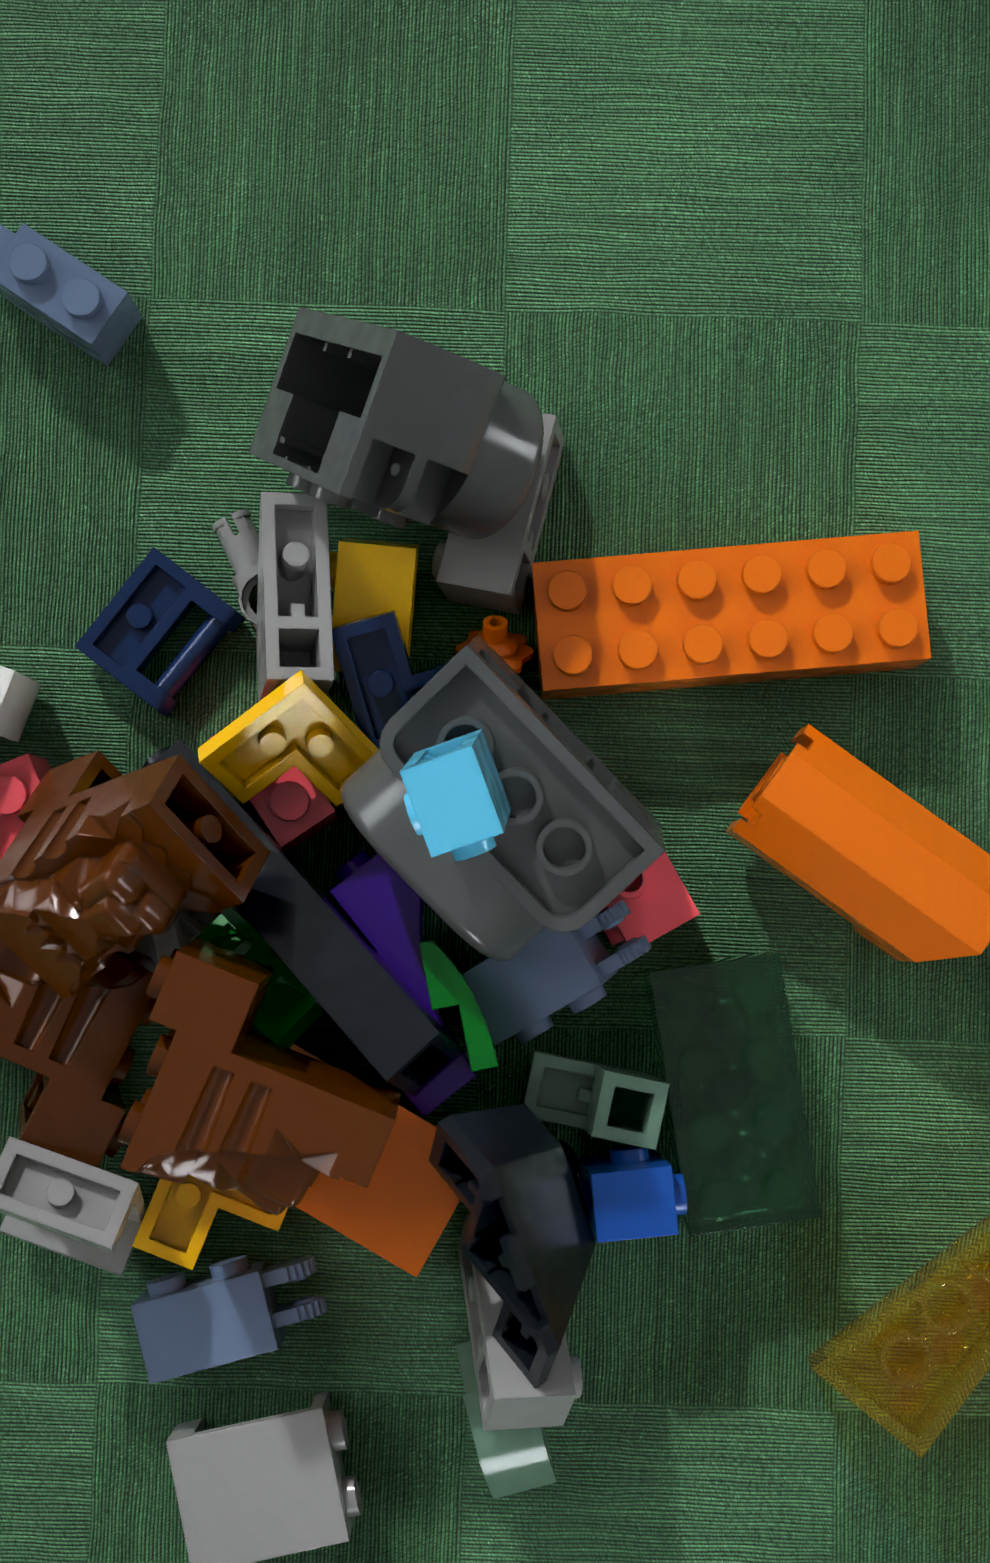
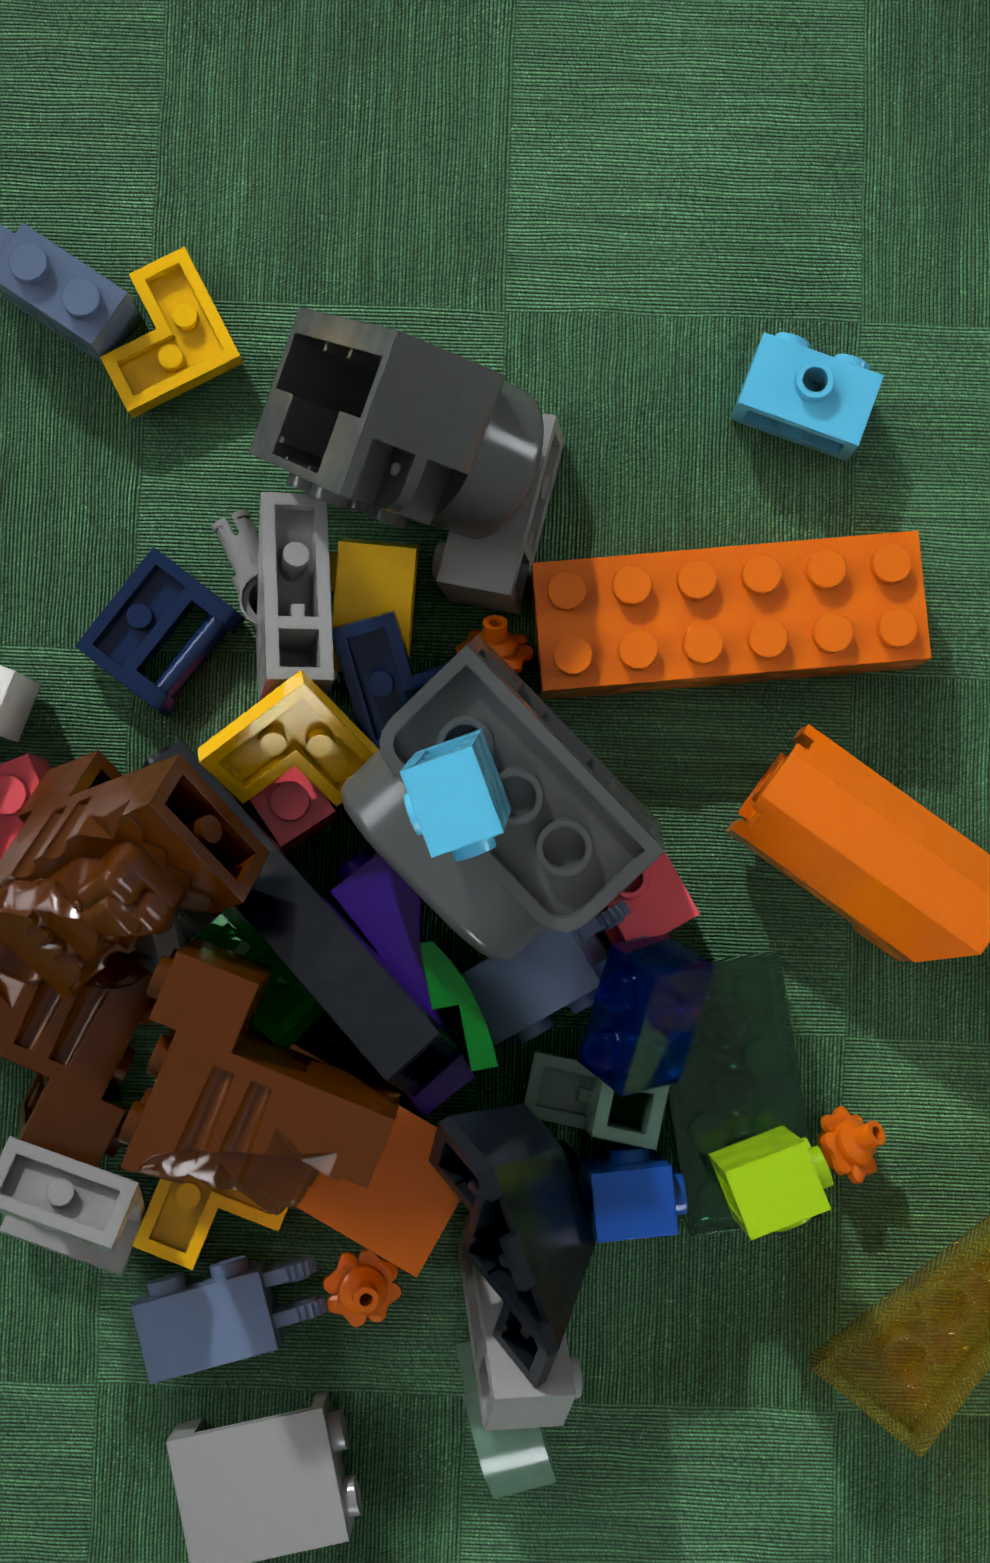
none -> yellow plate [100,246,244,419]
none -> orange plant [323,1248,402,1328]
none -> clear blue brick [578,934,714,1096]
none -> lime brick [708,1125,834,1241]
none -> medium azure brick [730,332,884,462]
none -> orange plant [817,1106,886,1184]

